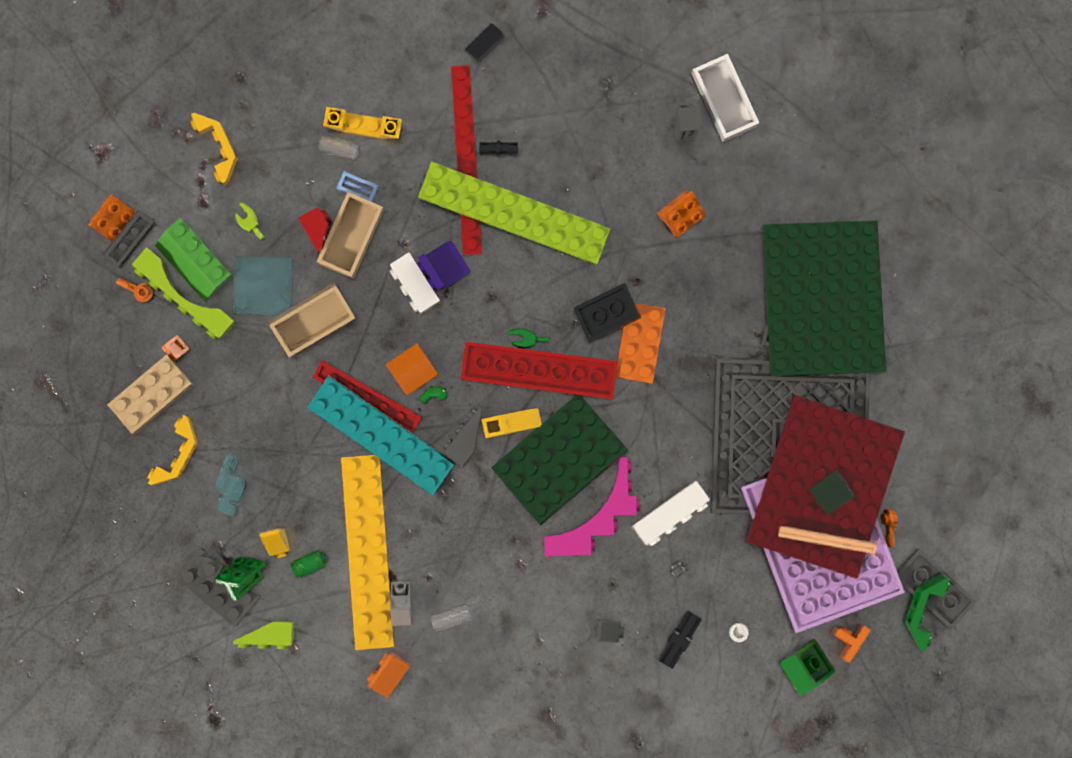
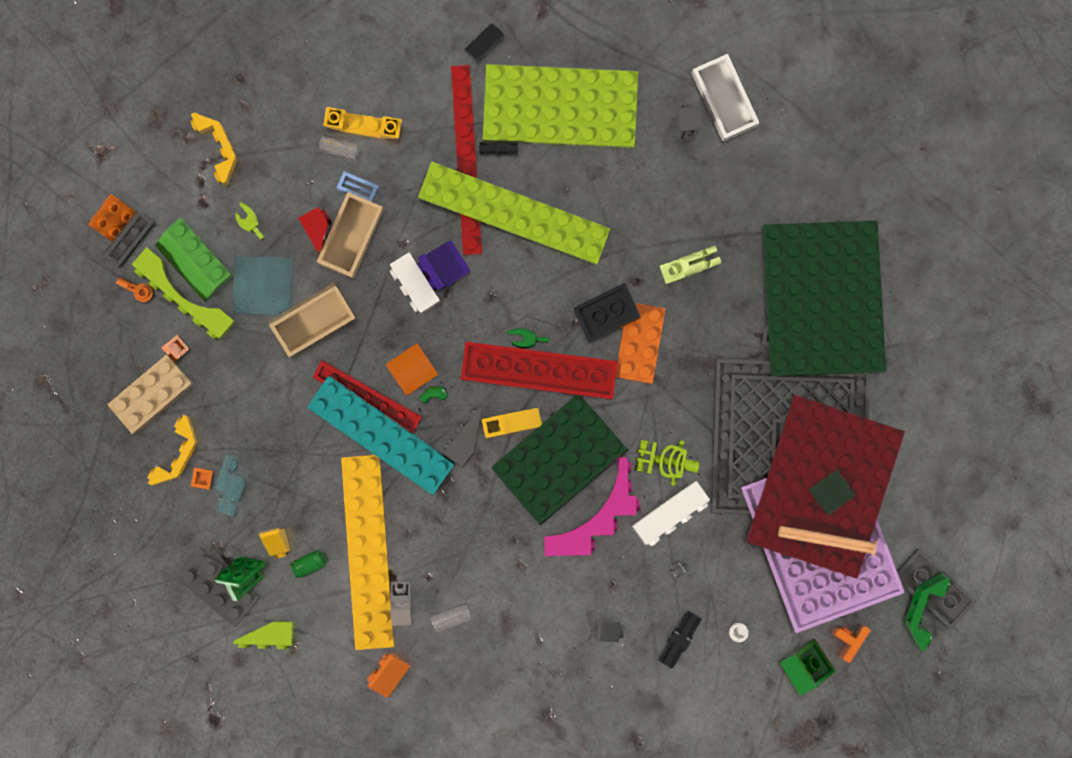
orange bracket [657,190,706,238] -> none
orange plate [881,509,898,547] -> none
none -> orange plate [191,468,214,490]
none -> lime plate [483,64,638,148]
none -> lime torso [634,440,700,486]
none -> yellowish green plate [660,246,721,284]

